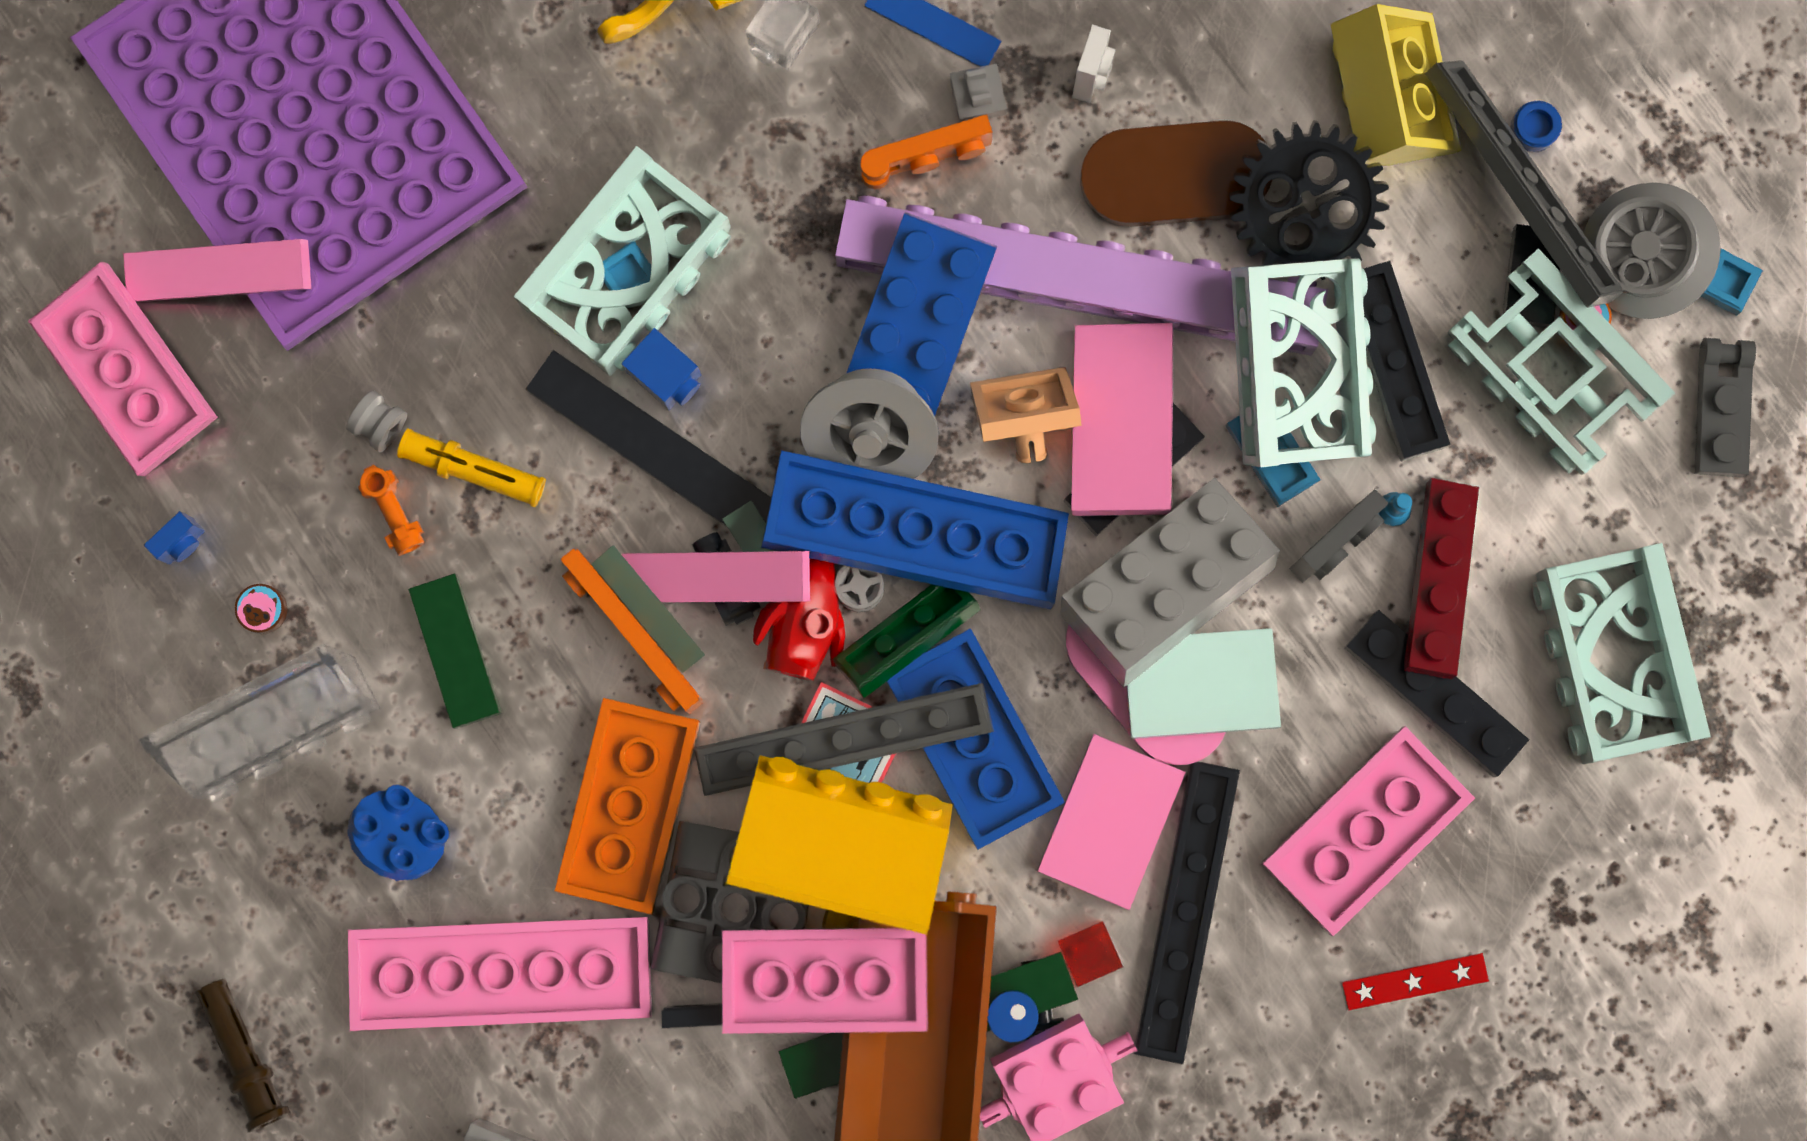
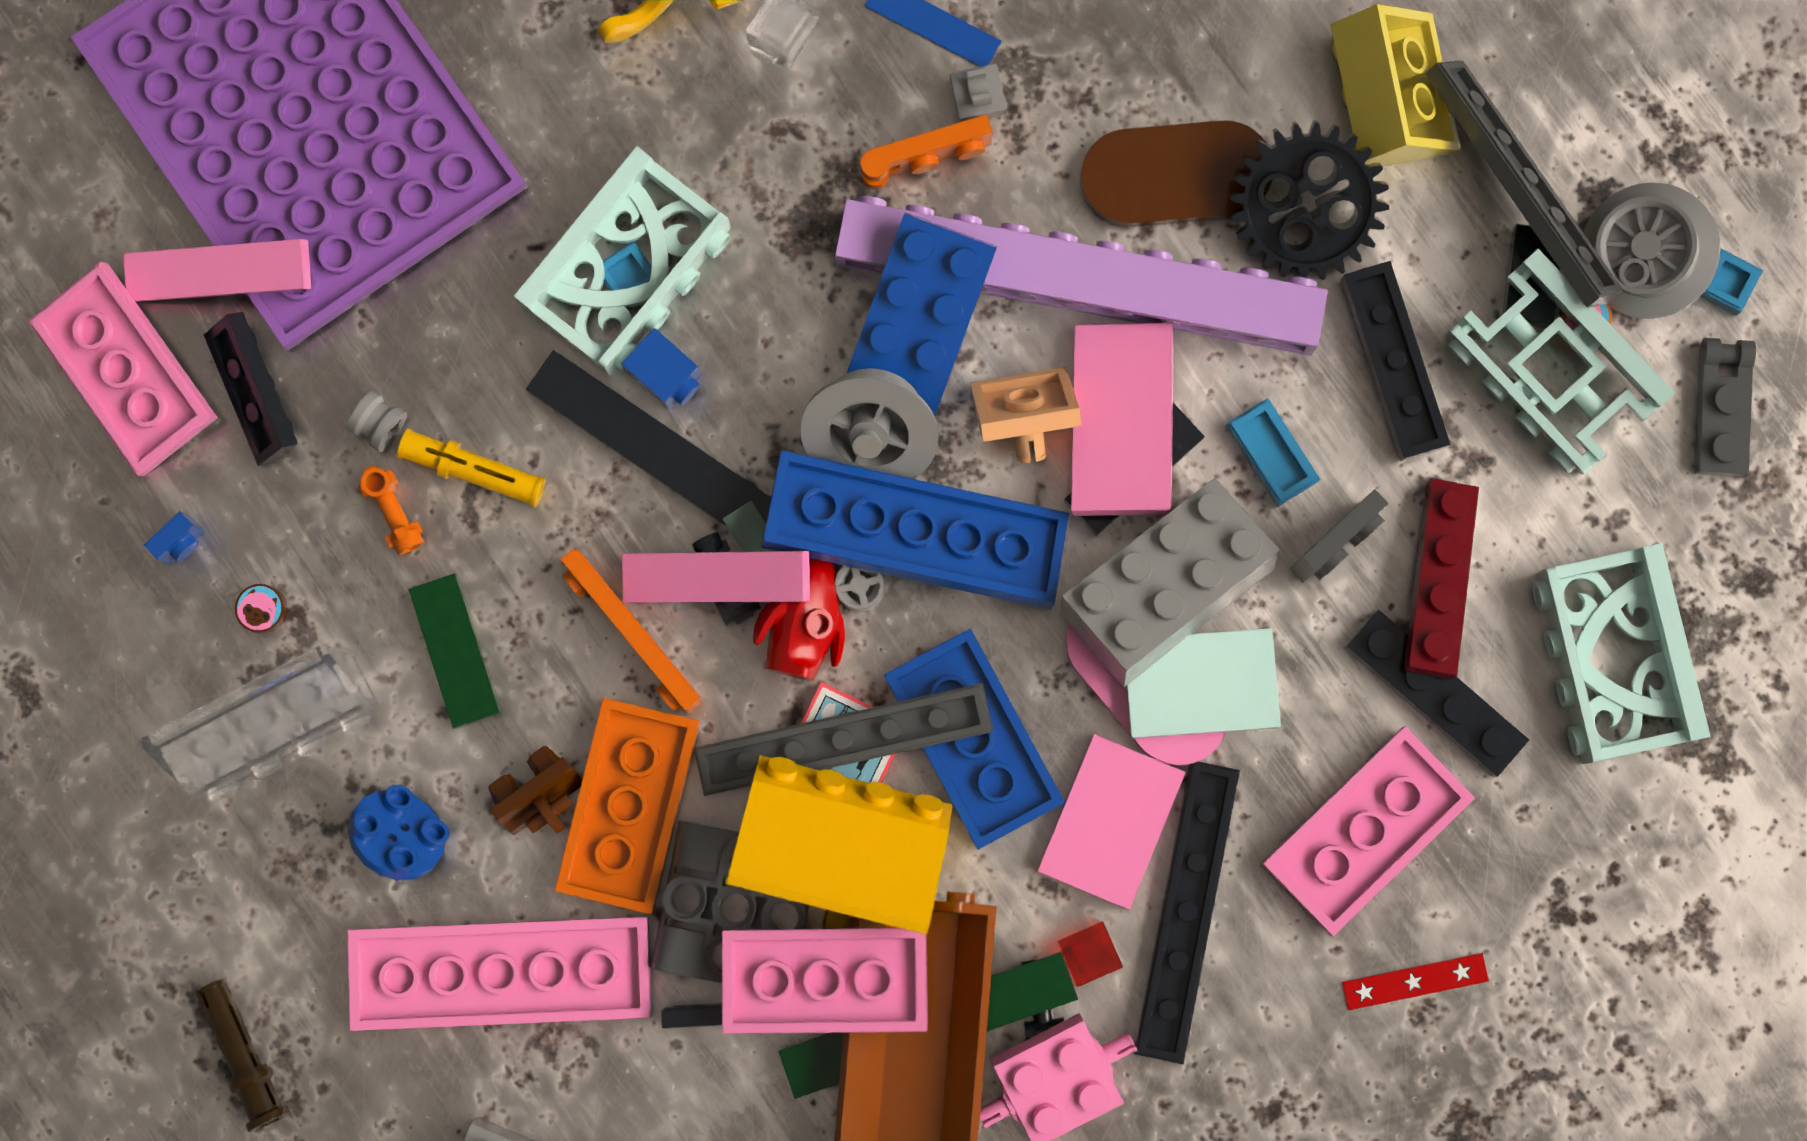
sand green sticker [592,545,705,673] -> none
dark green tile [832,584,981,698] -> none
blue tile [988,990,1039,1042] -> none
white plate [1072,24,1116,103] -> none
light aqua fence [1231,258,1376,467] -> none
dark azure piece [1378,492,1412,526] -> none
blue tile [1510,101,1562,152] -> none
none -> black plate [203,312,298,466]
none -> reddish brown hips [488,746,583,836]

